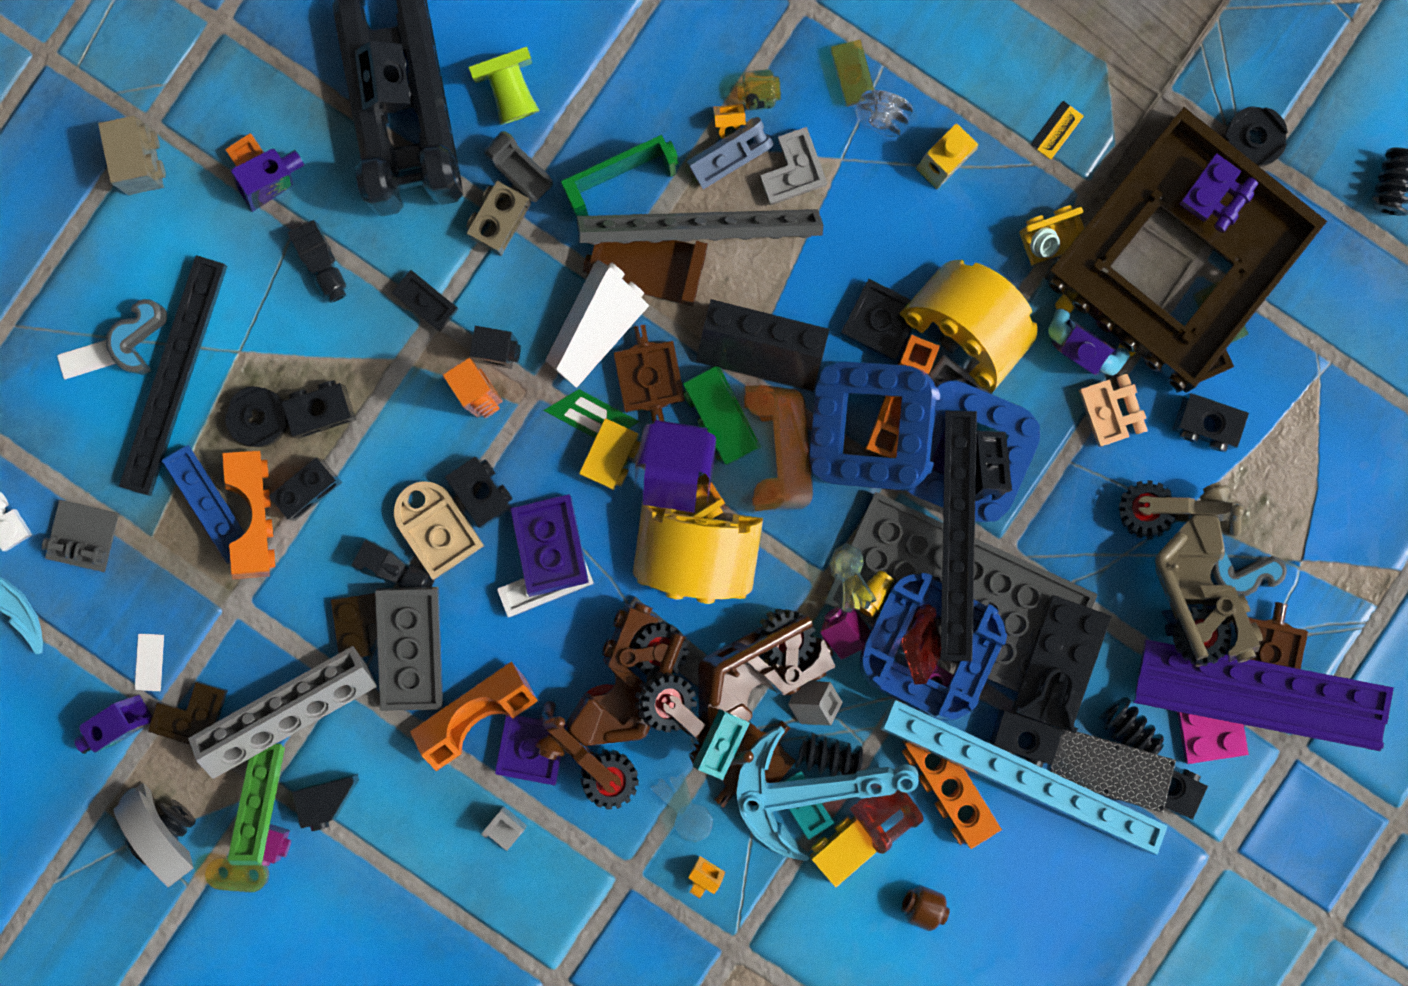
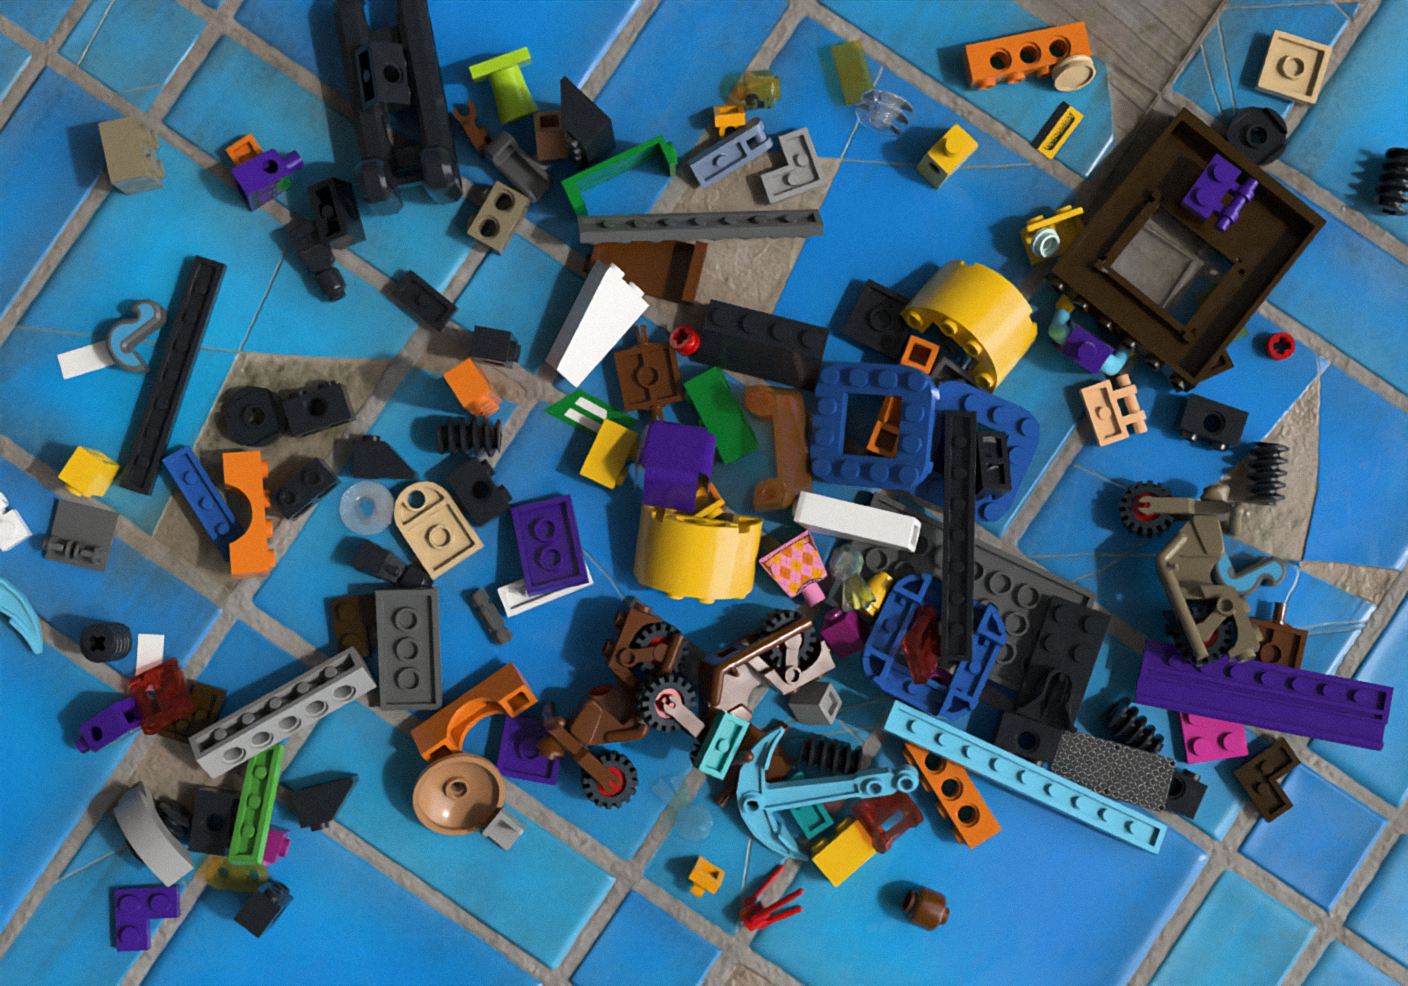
none -> yellow brick [58,446,123,498]
none -> black piece [80,622,133,663]
none -> dark purple plate [115,885,181,952]
none -> clear red plate [128,657,196,735]
none -> black brick [188,786,242,856]
none -> black brick [233,880,294,938]
none -> black brick [307,177,366,250]
none -> clear piece [339,481,395,535]
none -> black slope [353,435,419,479]
none -> medium nougat dish [412,753,506,836]
none -> black piece [437,416,502,457]
none -> reddish brown plate [453,101,492,159]
none -> dark grey axle [470,589,513,646]
none -> nougat brick [533,110,569,161]
none -> black slope [560,76,616,171]
none -> red bush [669,325,700,356]
none -> red plant [738,865,804,932]
none -> torso [758,530,827,607]
none -> white slope [792,491,922,553]
none -> orange brick [961,21,1092,90]
none -> tan piece [1051,55,1096,92]
none -> dark brown plate [1231,737,1301,823]
none -> black piece [1245,442,1290,506]
none -> tan plate [1254,29,1333,107]
none -> red bush [1264,332,1296,361]

